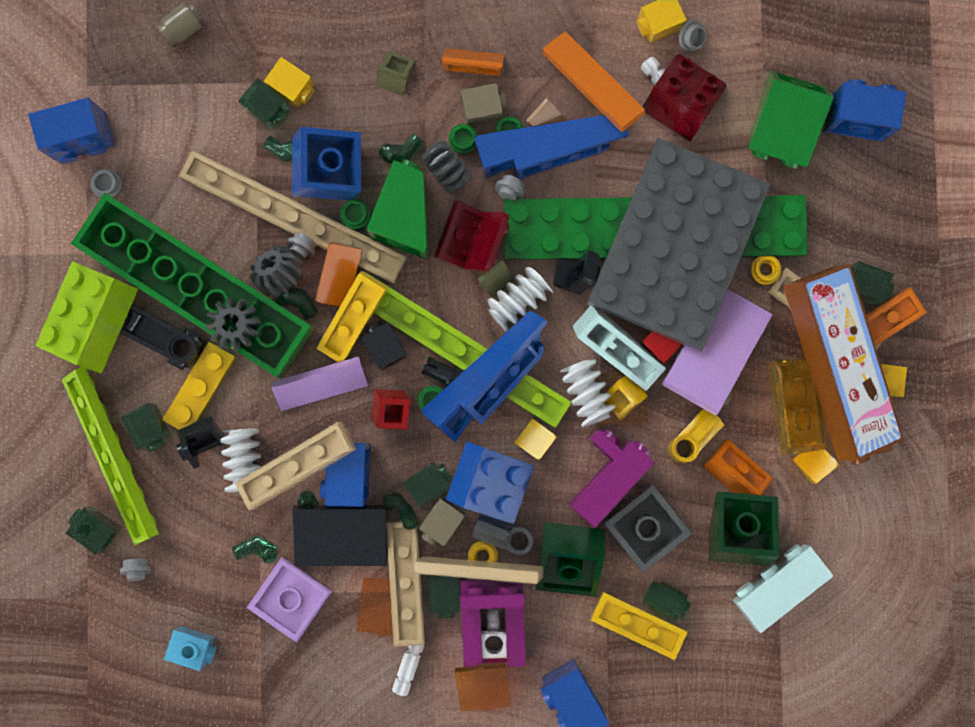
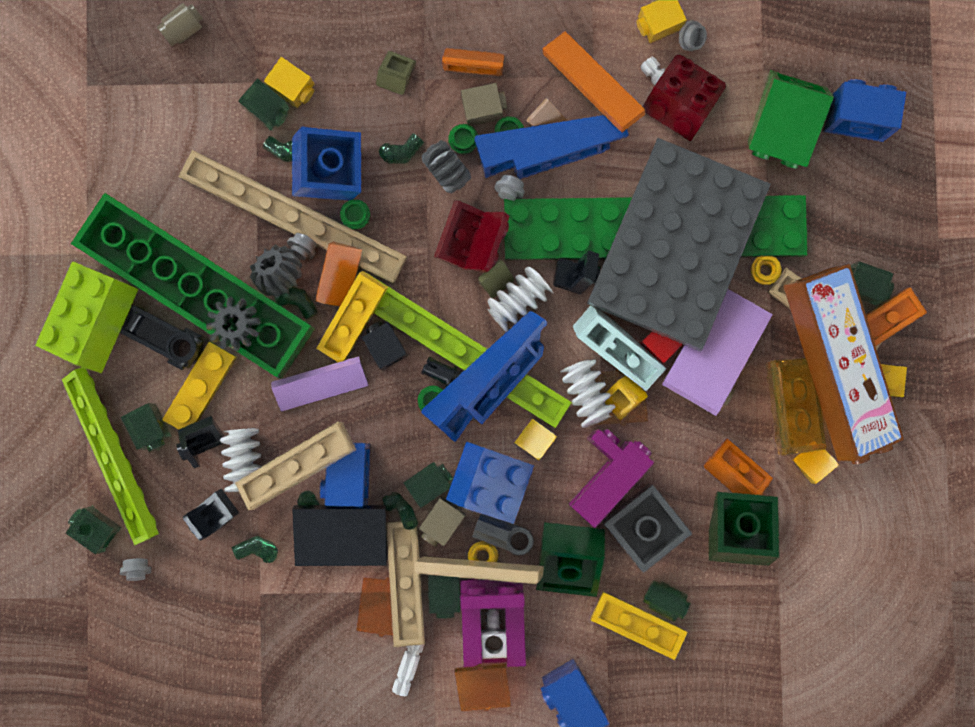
blue brick [28,97,115,164] -> none
light grey plate [91,169,122,198] -> none
medium azure brick [164,626,217,671] -> none
lavender tile [247,556,333,643] -> none
green slope [366,159,429,260] -> none
red brick [371,389,410,430] -> none
yellow piece [667,409,724,464] -> none
light aqua brick [732,544,833,633] -> none
none -> black bracket [183,488,239,541]

